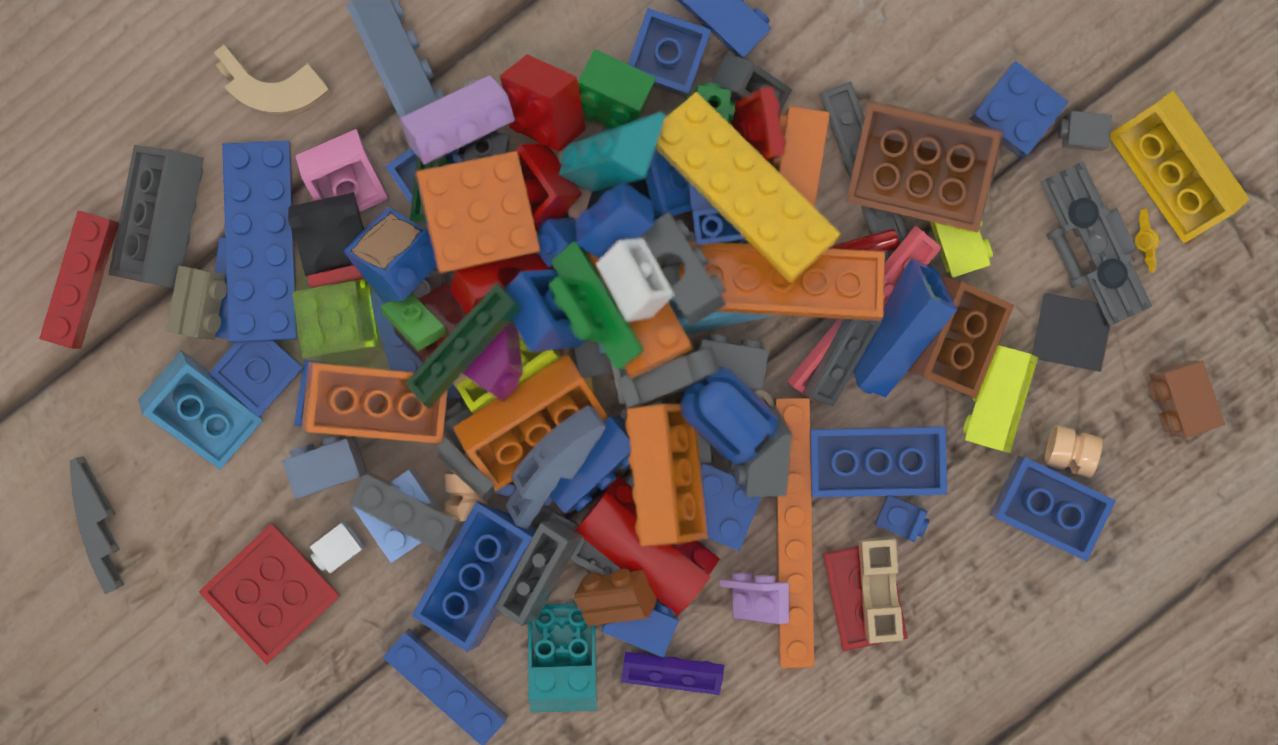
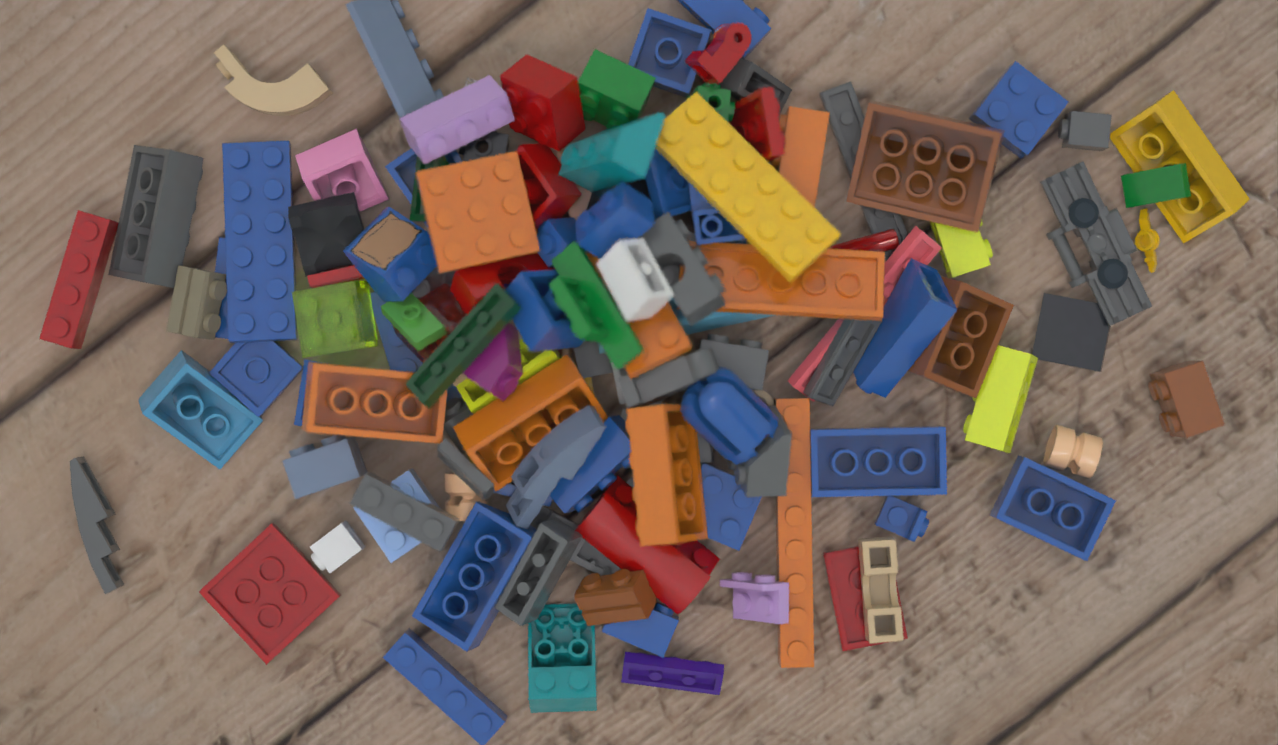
none -> red leg [685,23,752,84]
none -> green tile [1121,163,1191,208]

